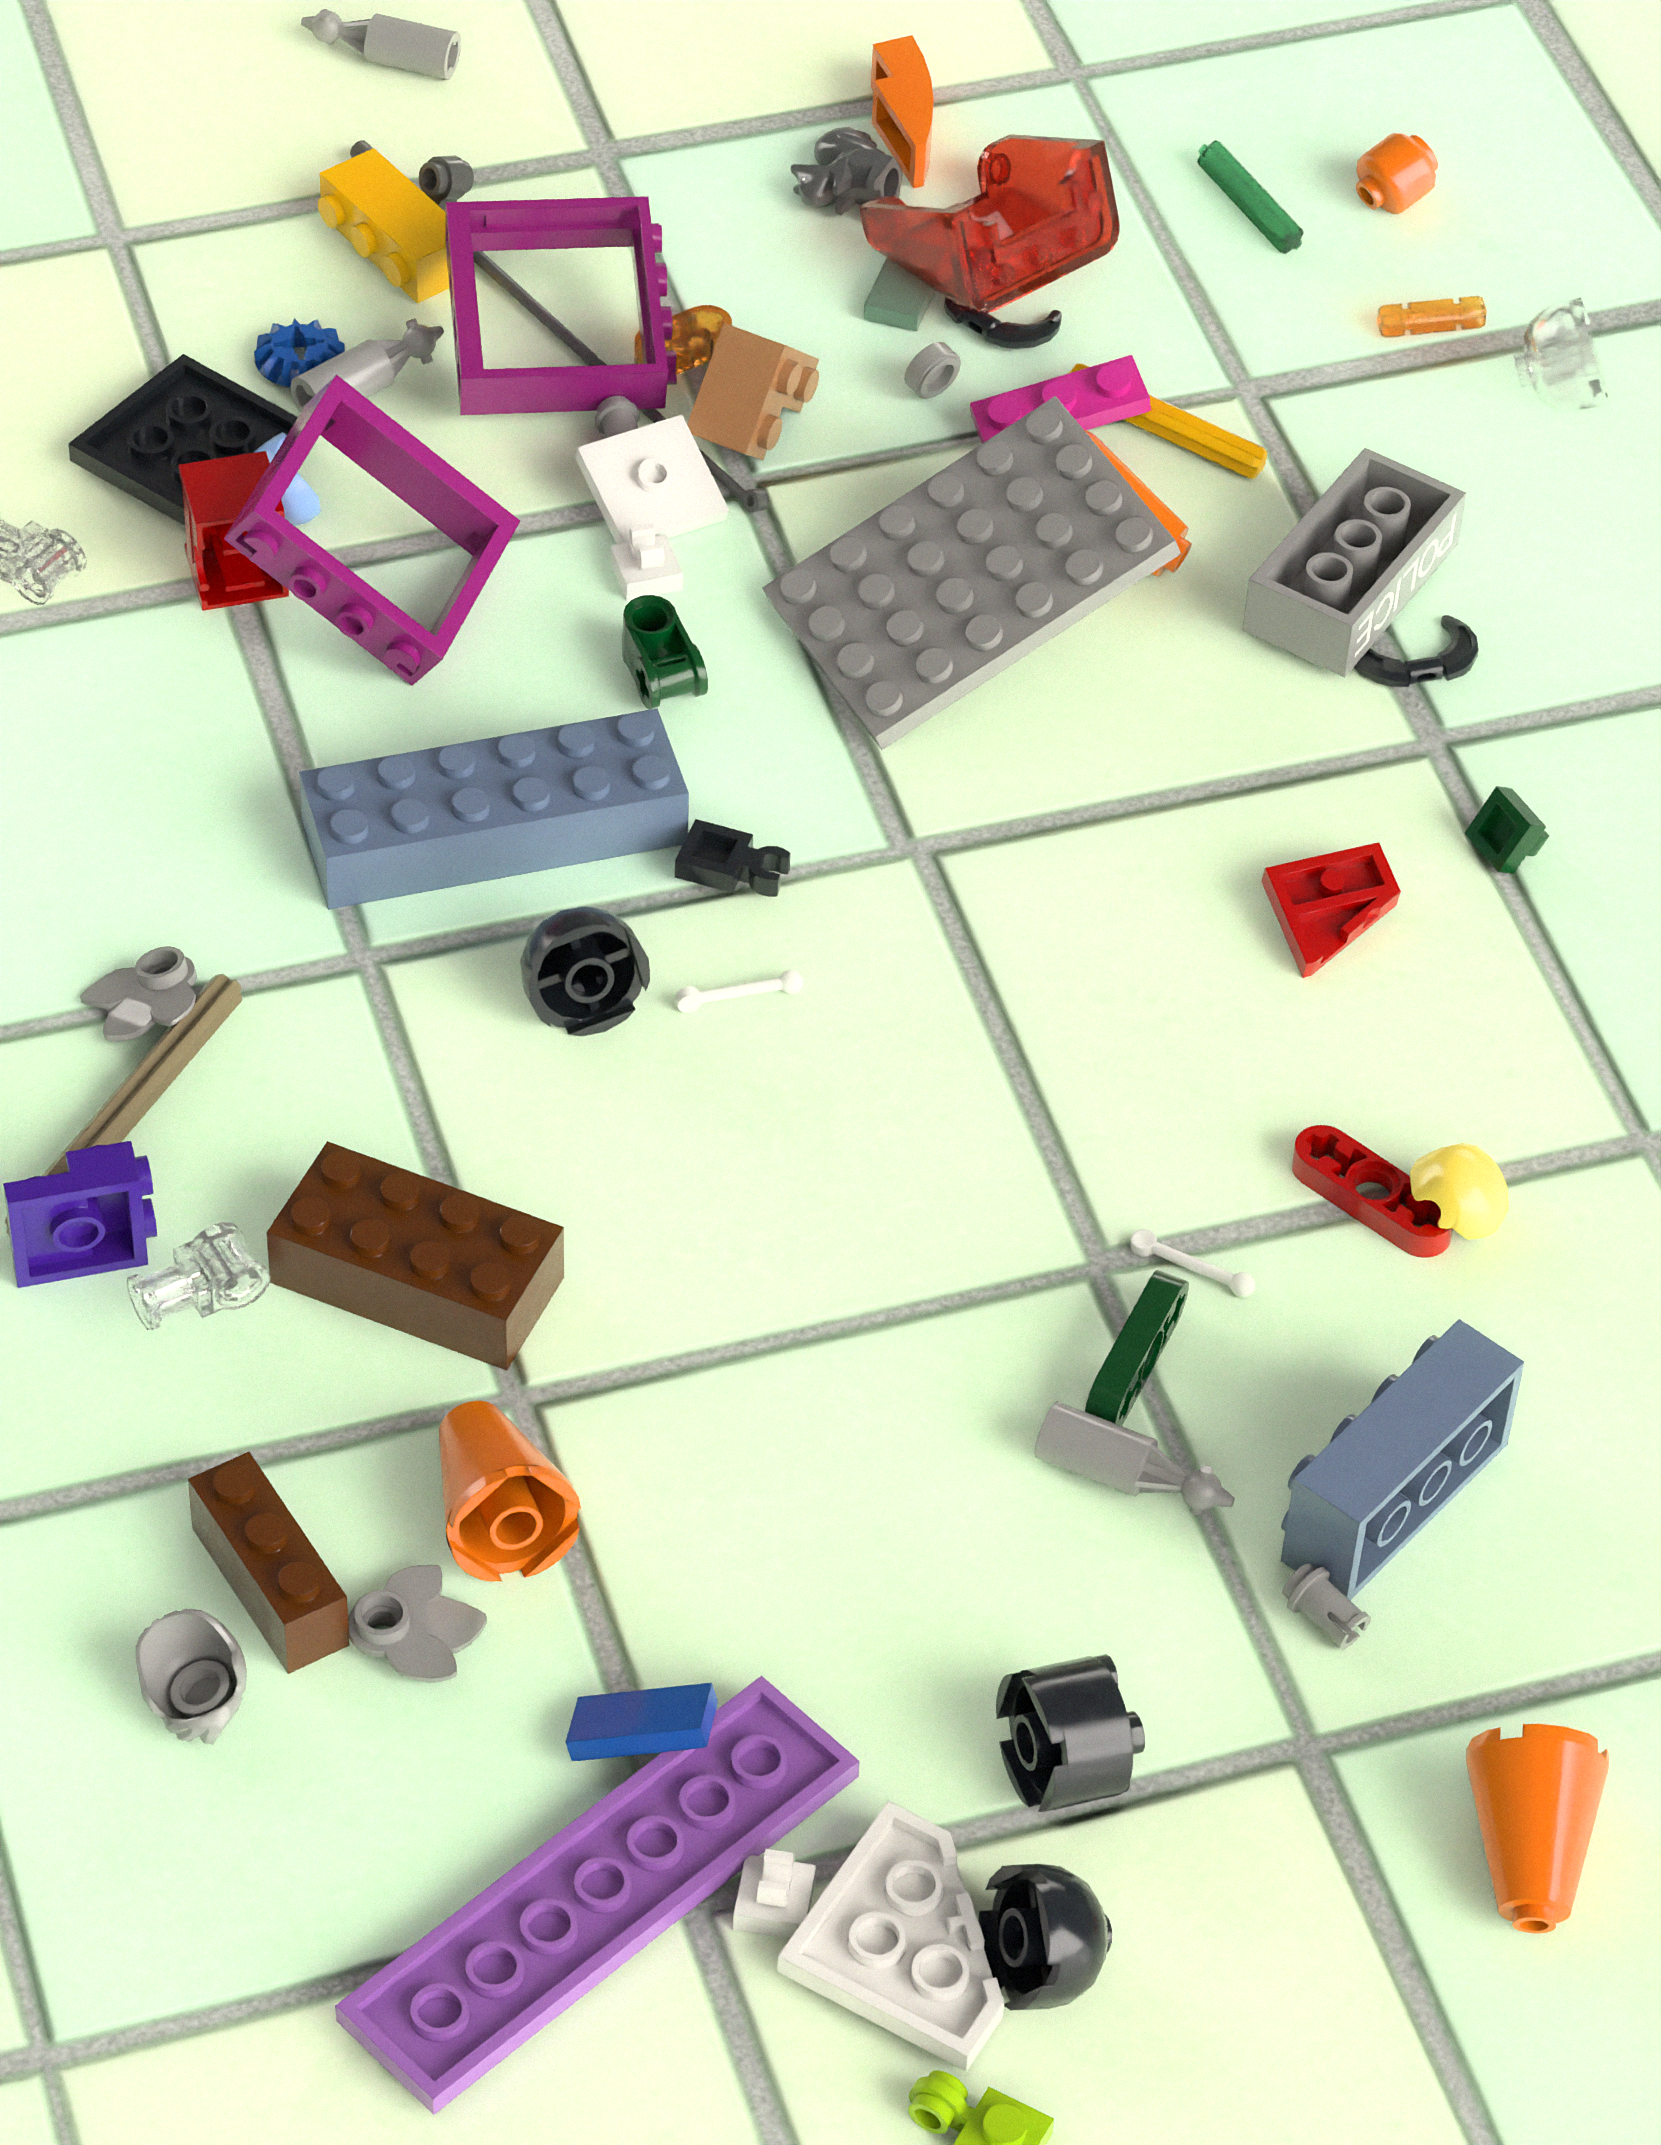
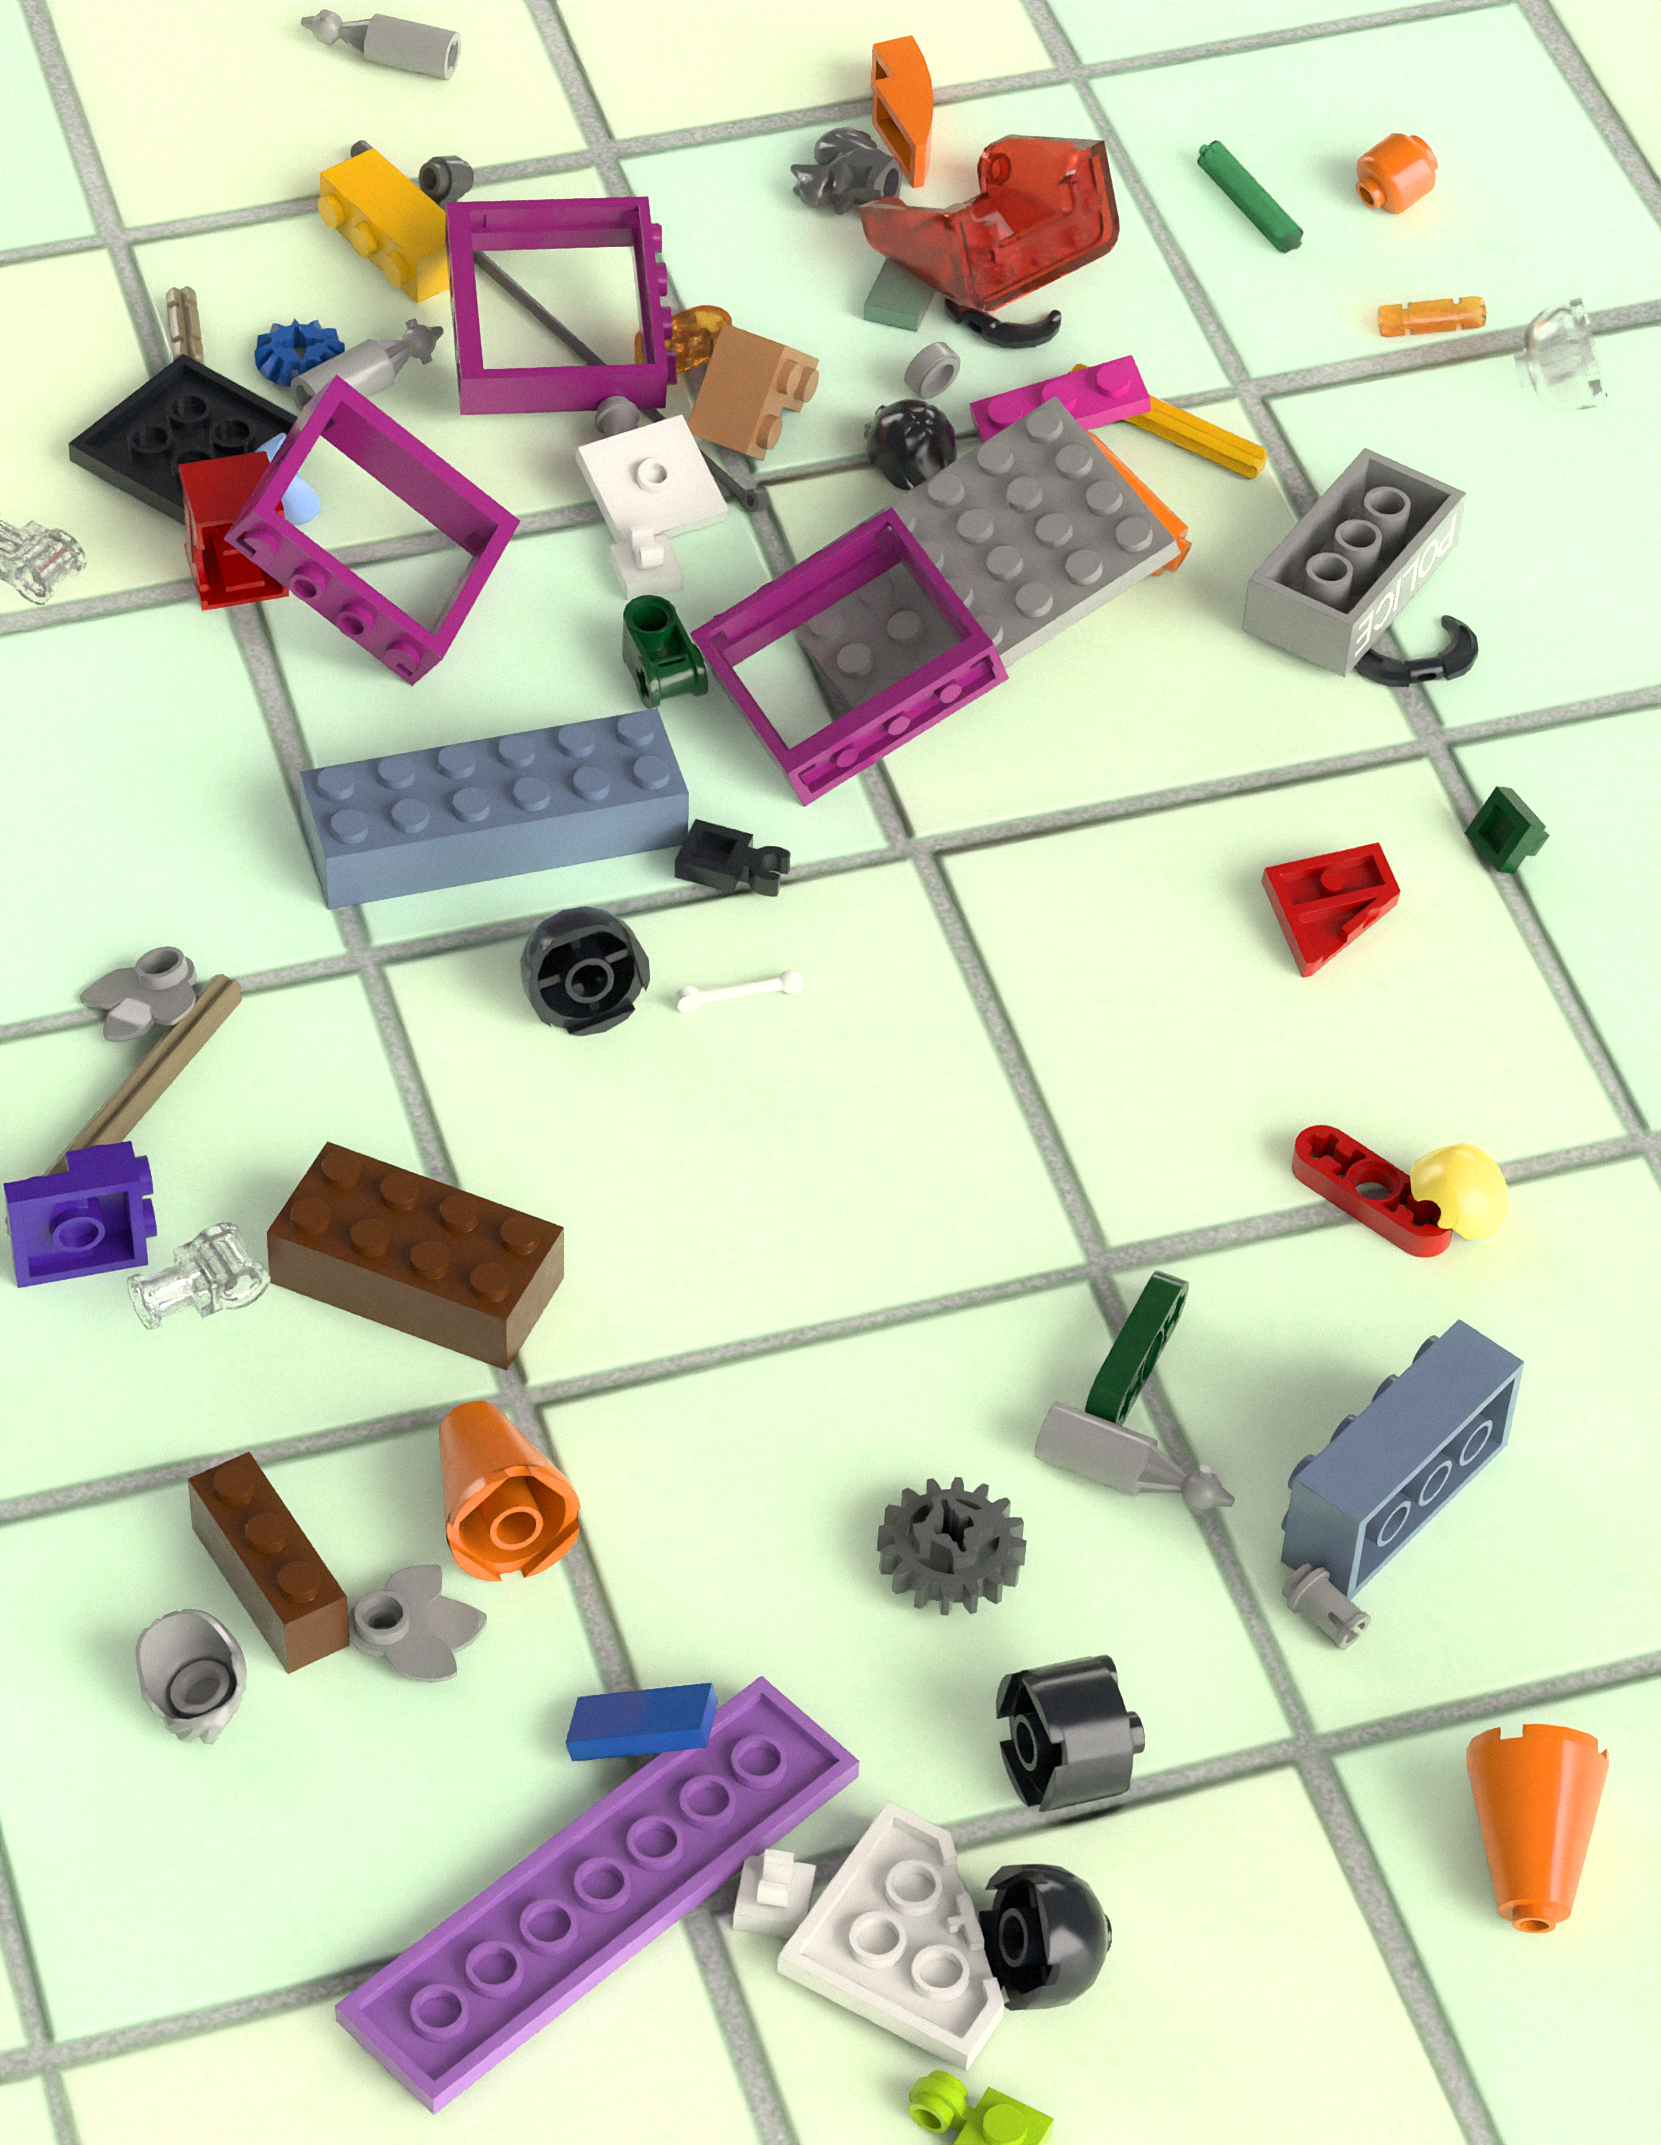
white hinge [1130,1229,1256,1297] -> none
none -> dark tan axle [166,286,204,365]
none -> magenta window [690,507,1009,807]
none -> black hair [864,399,957,490]
none -> dark grey gear [877,1477,1027,1616]

